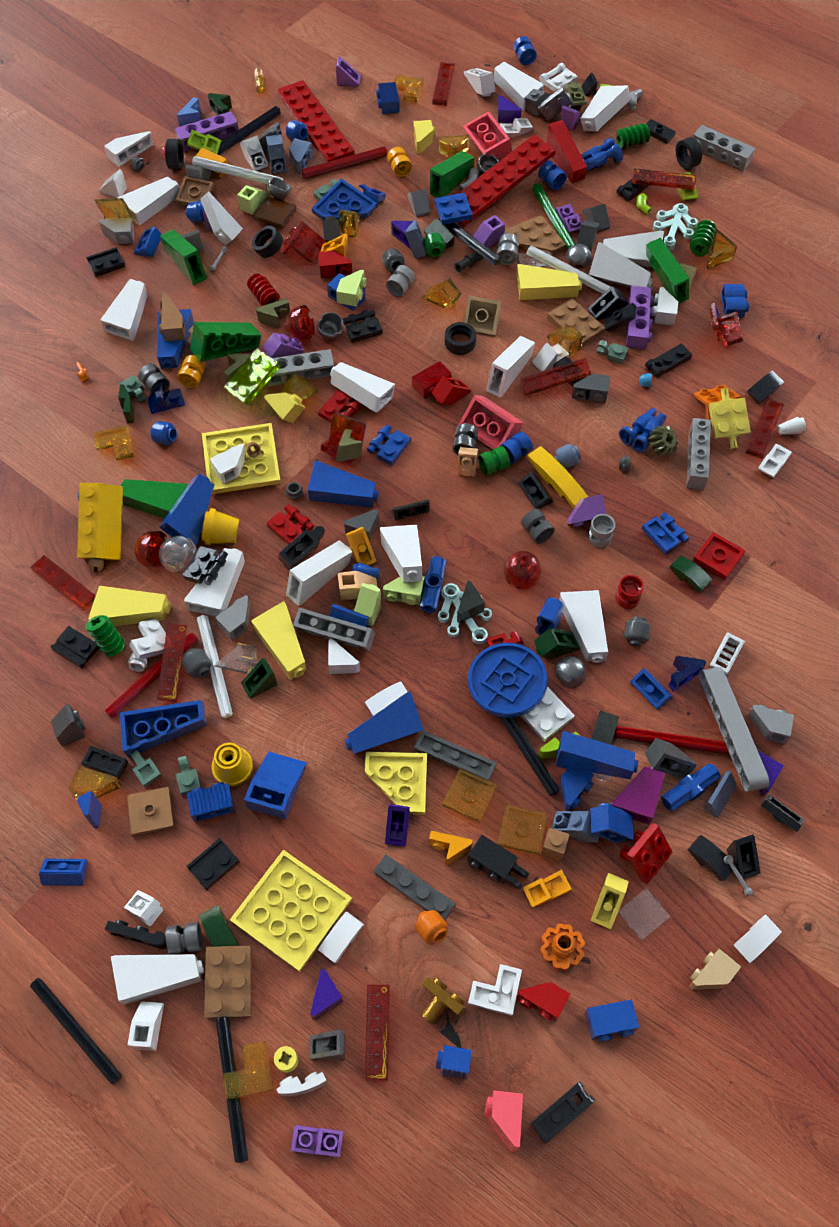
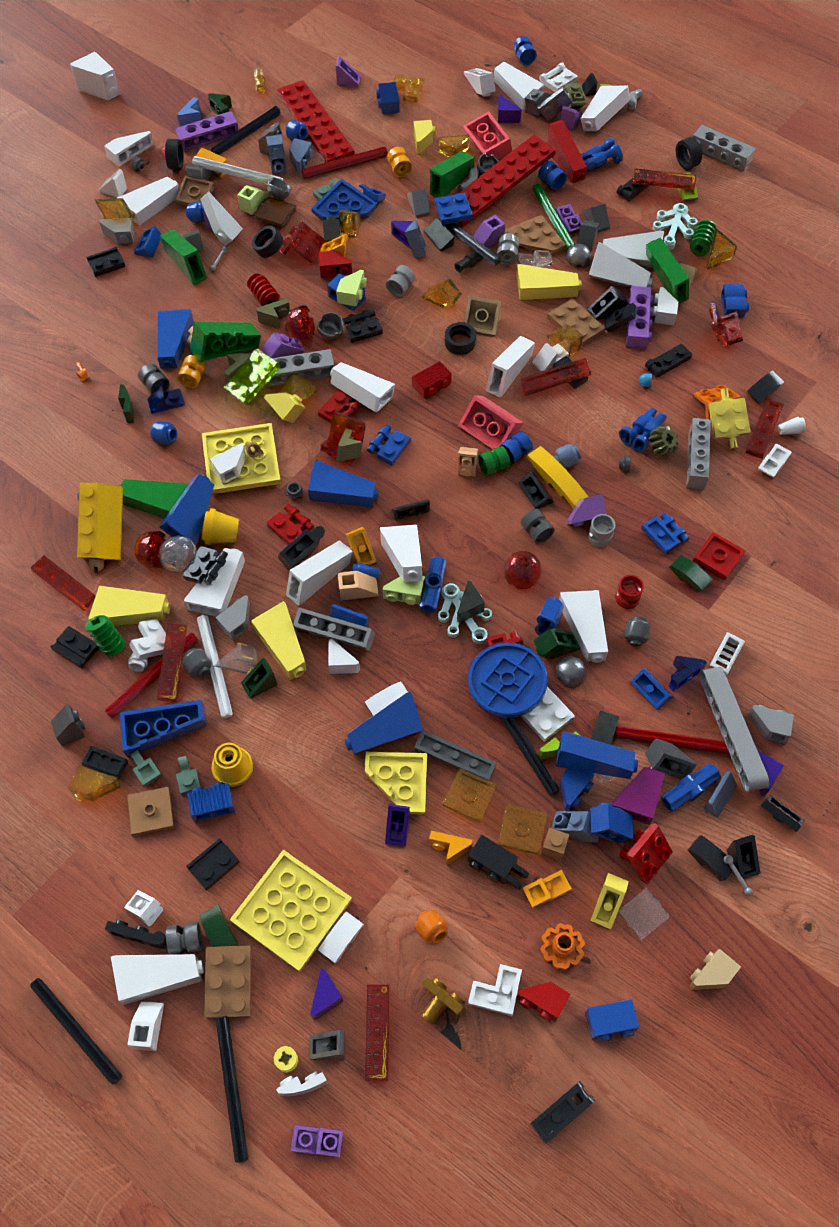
blue slope [39,859,87,886] -> none
blue slope [77,791,102,829] -> none
clear yellow plate [93,425,134,460] -> none
white slope [100,279,148,341] -> none
sand green plate [120,375,145,402] -> none
medium nougat slope [159,291,185,341] -> none
lime slope [186,130,222,154] -> none
clear yellow plate [223,1041,274,1100] -> none
white slope [240,136,269,171] -> none
blue slope [244,751,307,820] -> none
dark grey slope [343,509,379,542] -> none
yellowish green slope [354,583,382,626] -> none
dark grey plate [373,854,456,920] -> none
dark grey head [382,248,405,273] -> none
green head [423,232,445,257] -> none
red slope [431,376,472,405] -> none
clear red tile [432,62,455,106] -> none
blue brick [436,1045,472,1080] -> none
dark grey wheel [452,423,478,455] -> none
coral slope [484,1090,523,1153] -> none
white slope [500,118,533,138] -> none
white axle [527,246,611,294] -> none
dark grey slope [572,373,610,403] -> none
sand green plate [597,340,628,364] -> none
green piece [616,123,650,149] -> none
lime arm [636,193,652,215] -> none
black plate [646,119,676,144] -> none
white slope [734,914,782,963] -> none
none -> white slope [70,52,120,101]

